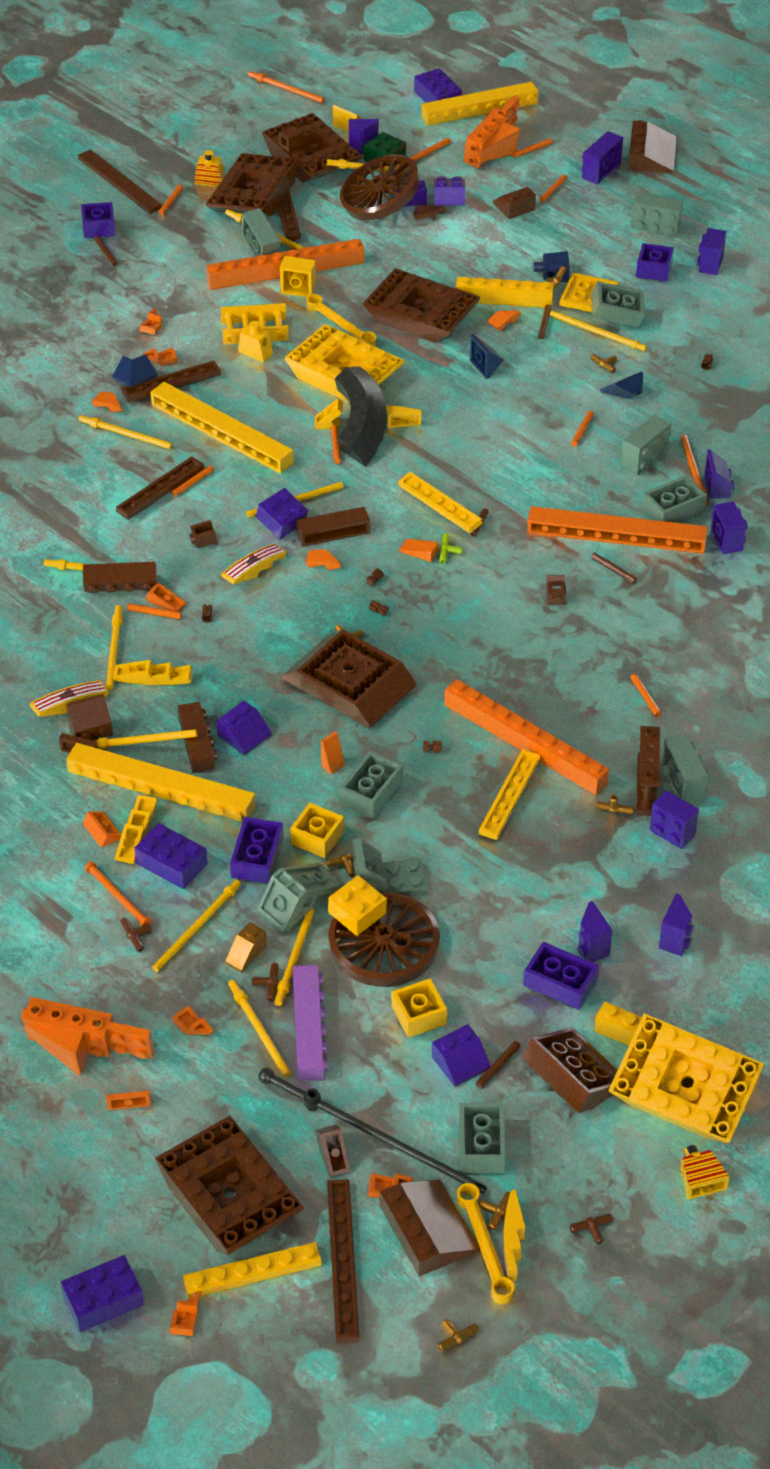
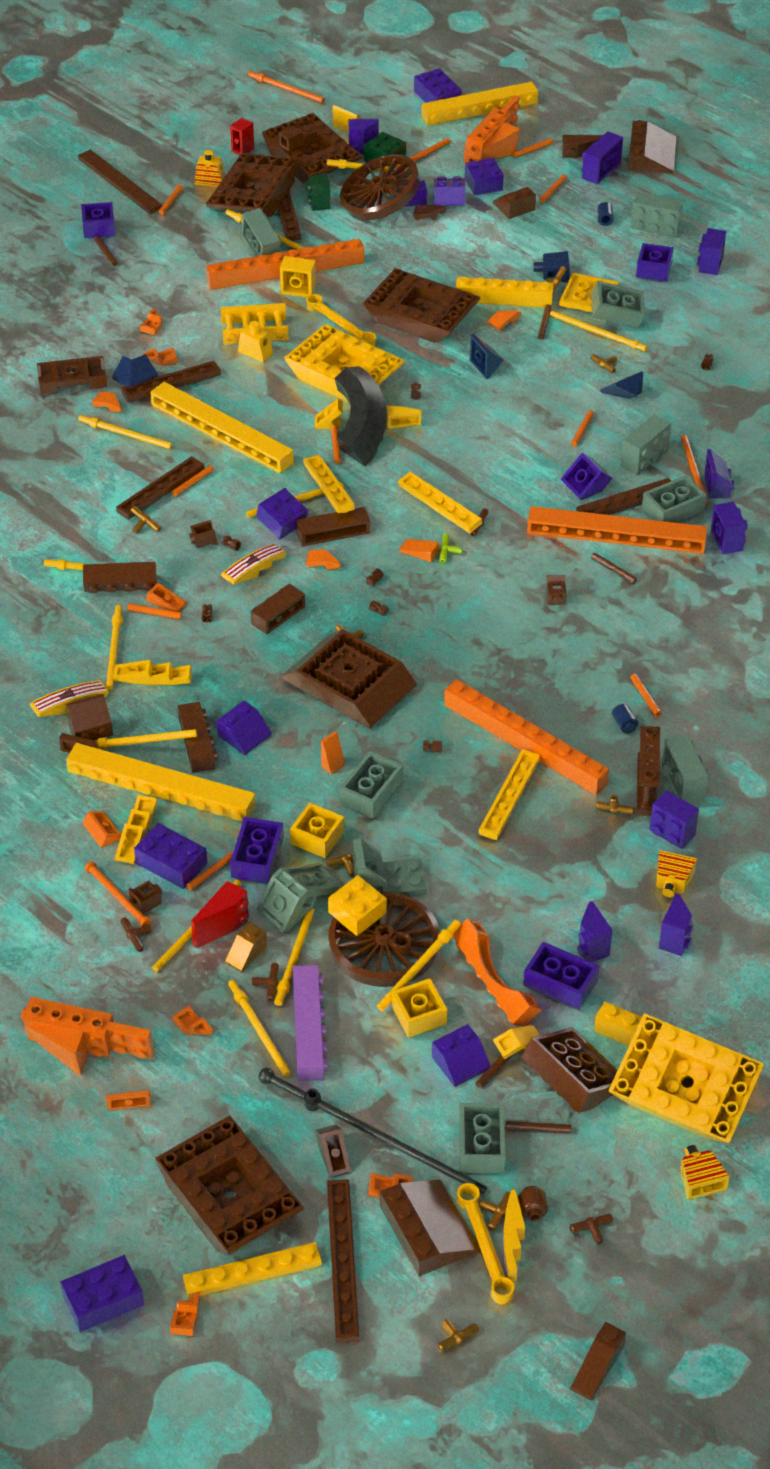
none -> reddish brown piece [37,356,107,394]
none -> reddish brown window [129,881,162,914]
none -> pearl gold piece [131,506,161,533]
none -> orange bar [186,851,233,891]
none -> red slope [191,881,249,948]
none -> reddish brown piece [222,536,241,551]
none -> red brick [230,118,254,155]
none -> reddish brown brick [251,583,305,635]
none -> yellow plate [303,455,355,513]
none -> dark green brick [307,174,330,211]
none -> yellow bar [376,920,461,1011]
none -> reddish brown piece [411,382,421,400]
none -> orange arch [452,918,542,1026]
none -> dark purple brick [464,158,504,195]
none -> yellow slope [493,1025,540,1060]
none -> reddish brown bar [505,1121,572,1134]
none -> reddish brown head [518,1186,548,1221]
none -> dark purple slope [561,453,613,500]
none -> reddish brown slope [562,135,603,158]
none -> reddish brown slope [570,1322,626,1401]
none -> reddish brown plate [576,478,671,515]
none -> dark blue brick [597,202,614,226]
none -> dark blue brick [612,704,639,733]
none -> yellow torso [656,850,697,897]

